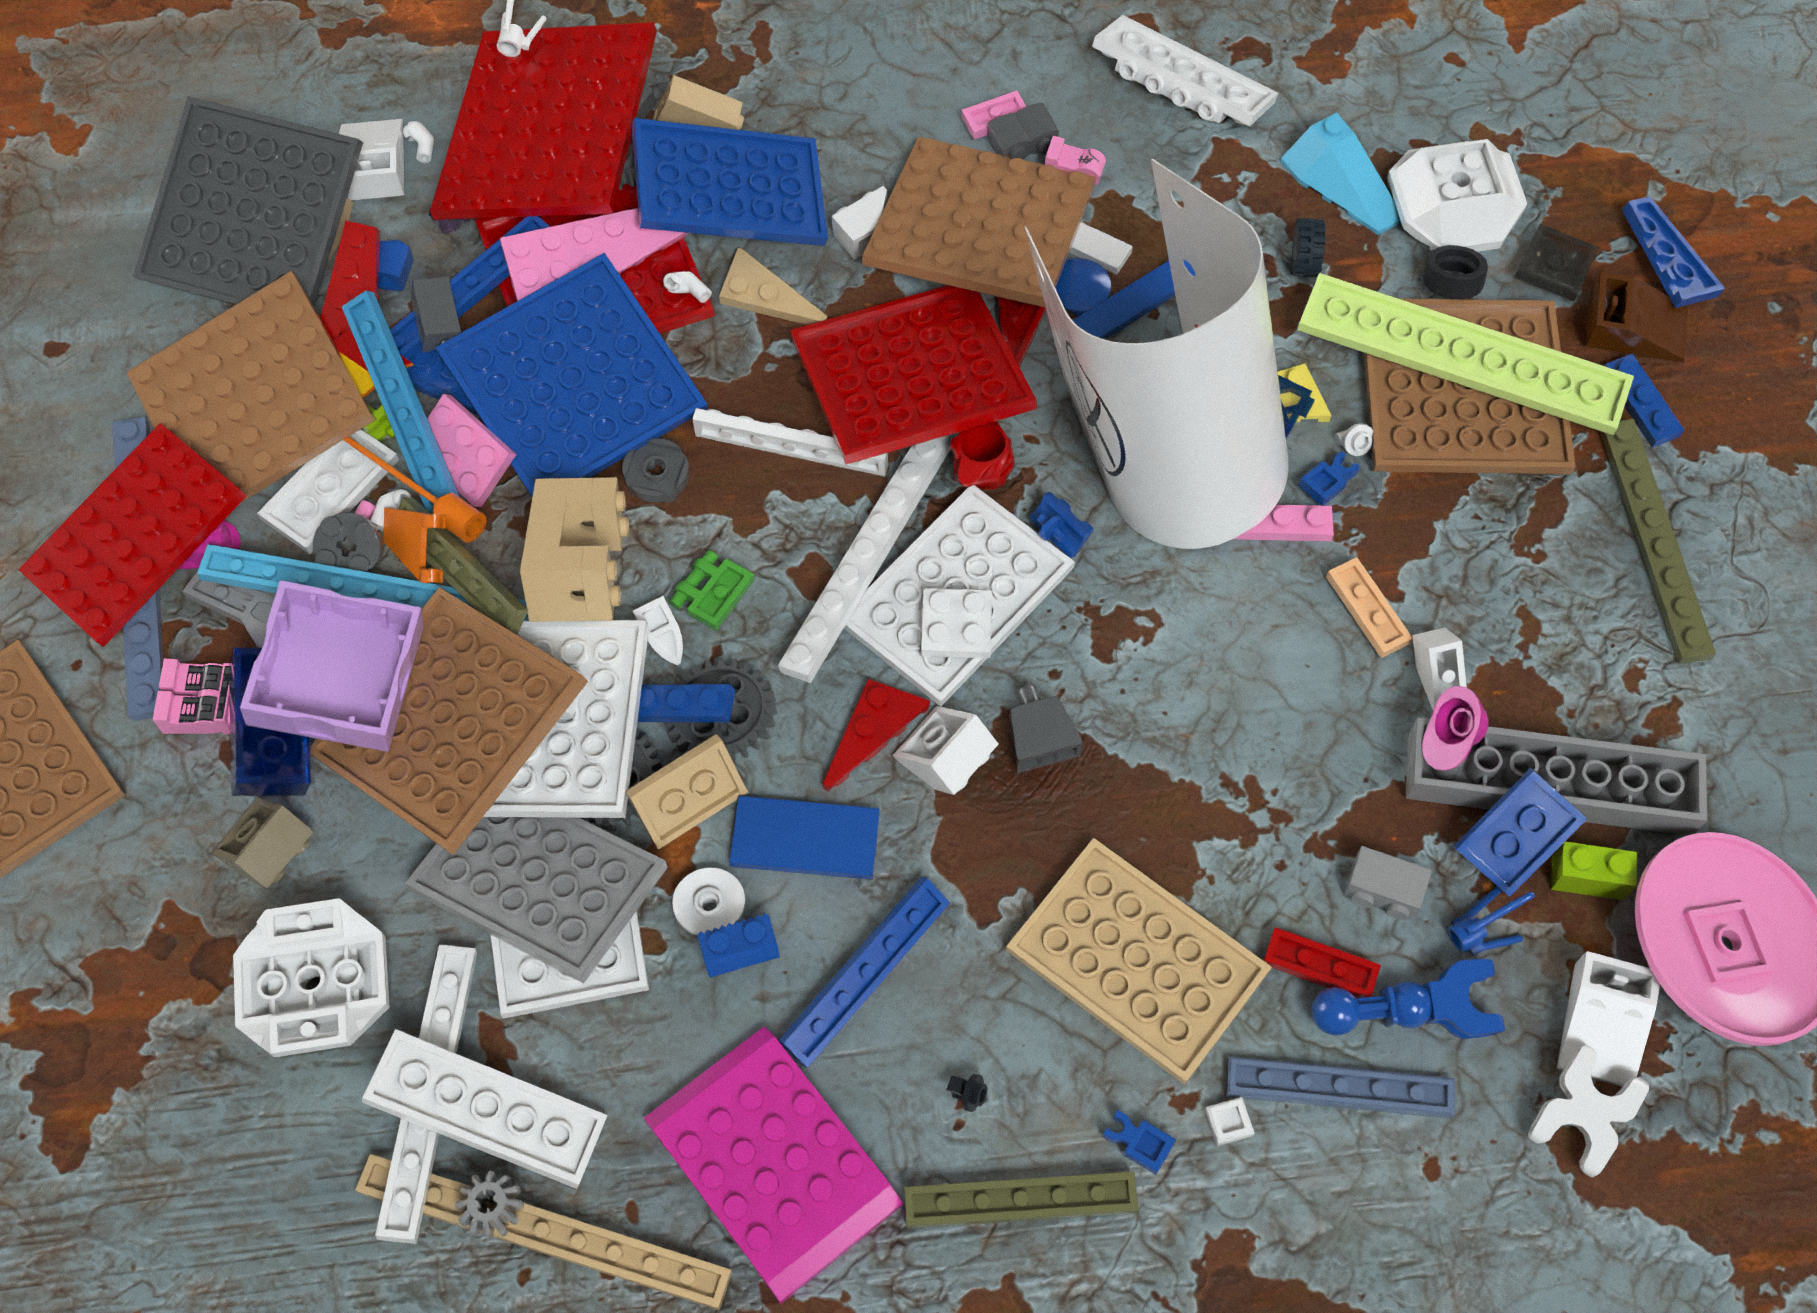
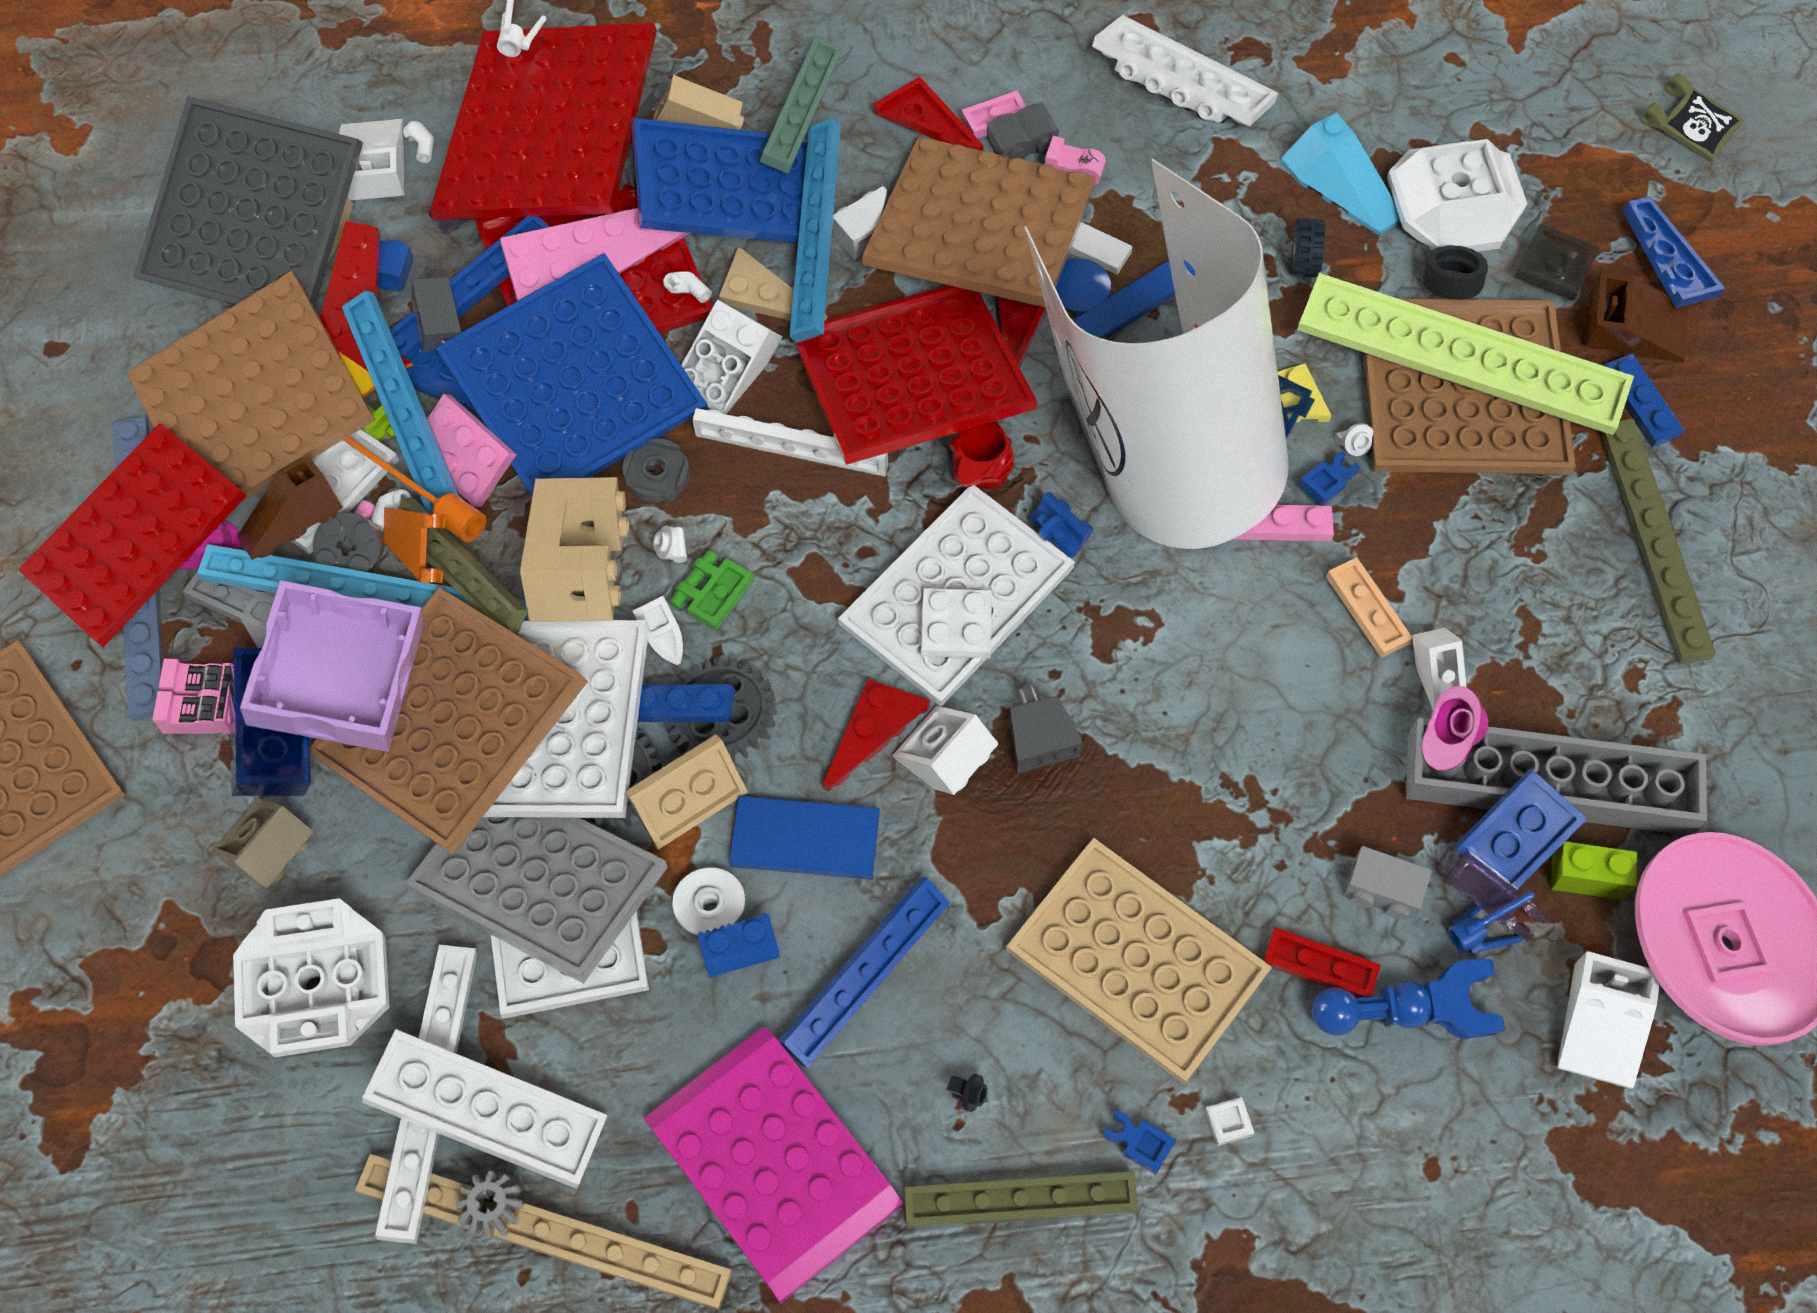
white plate [778,431,961,683] -> none
sand blue tile [1226,1057,1455,1119] -> none
white piece [1528,1044,1649,1178] -> none
none -> reddish brown slope [237,456,343,560]
none -> white plate [653,526,687,563]
none -> white slope [681,300,783,414]
none -> sand green plate [760,36,843,174]
none -> dark azure plate [789,117,841,343]
none -> red wing [873,77,983,151]
none -> clear purple hinge [1445,850,1549,941]
none -> flag [1640,73,1744,162]

